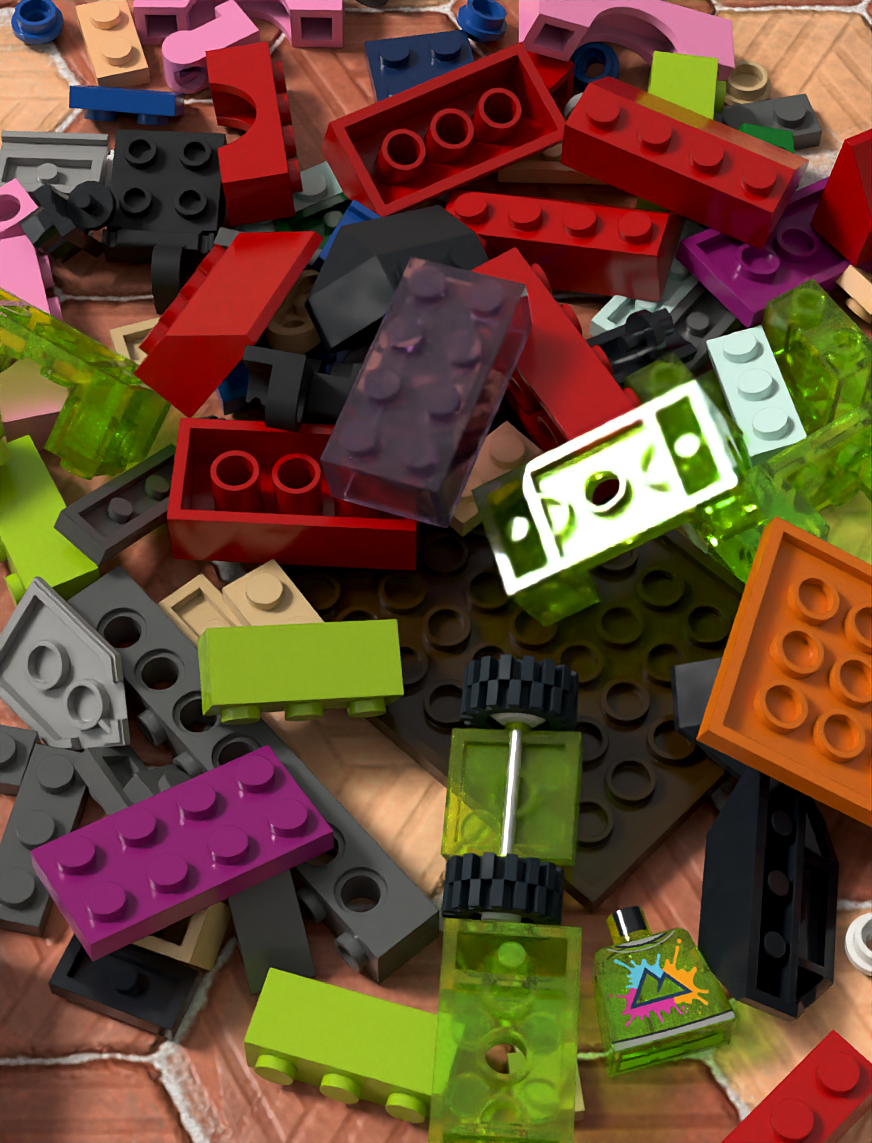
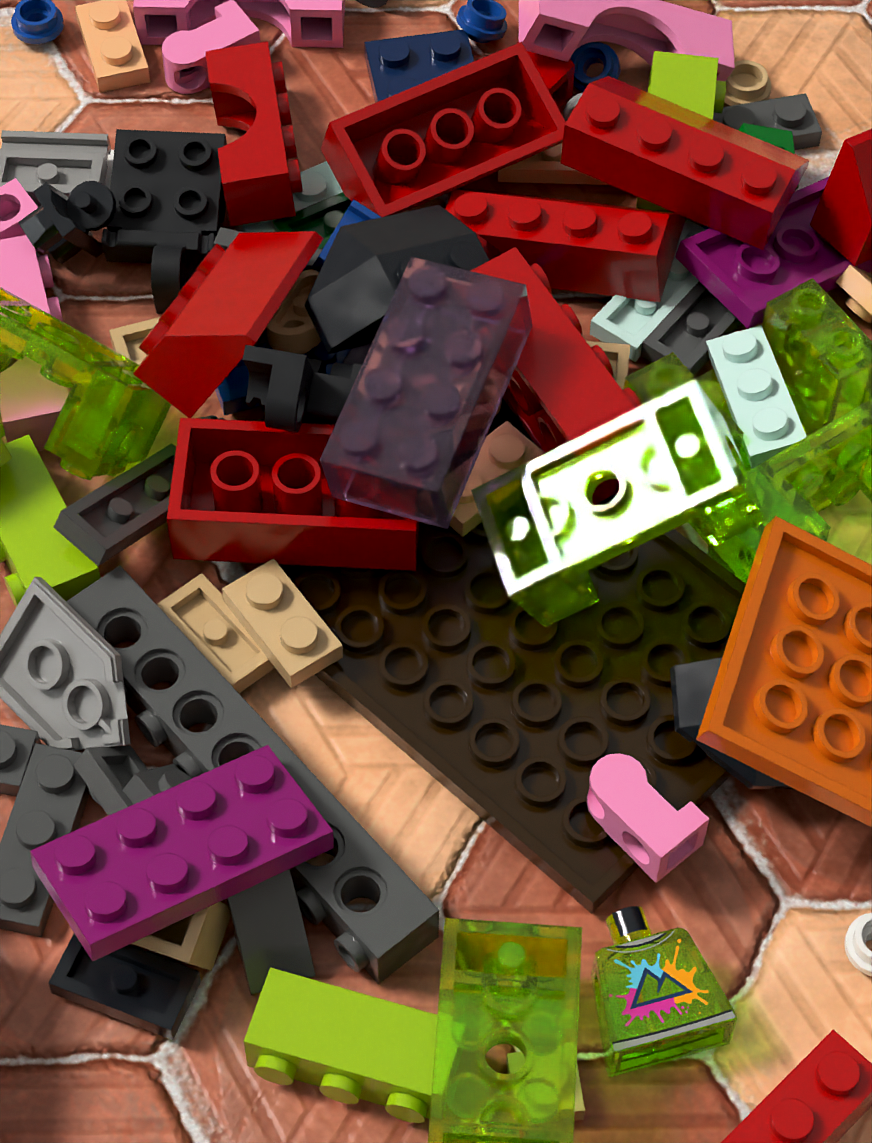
blue plate [69,85,185,125] -> none
lime brick [197,619,404,725] -> none
plate [441,654,584,934] -> none
black hips [585,308,698,390] -> none
black wedge [697,766,839,1022] -> none
none -> bright pink leg [587,753,709,883]

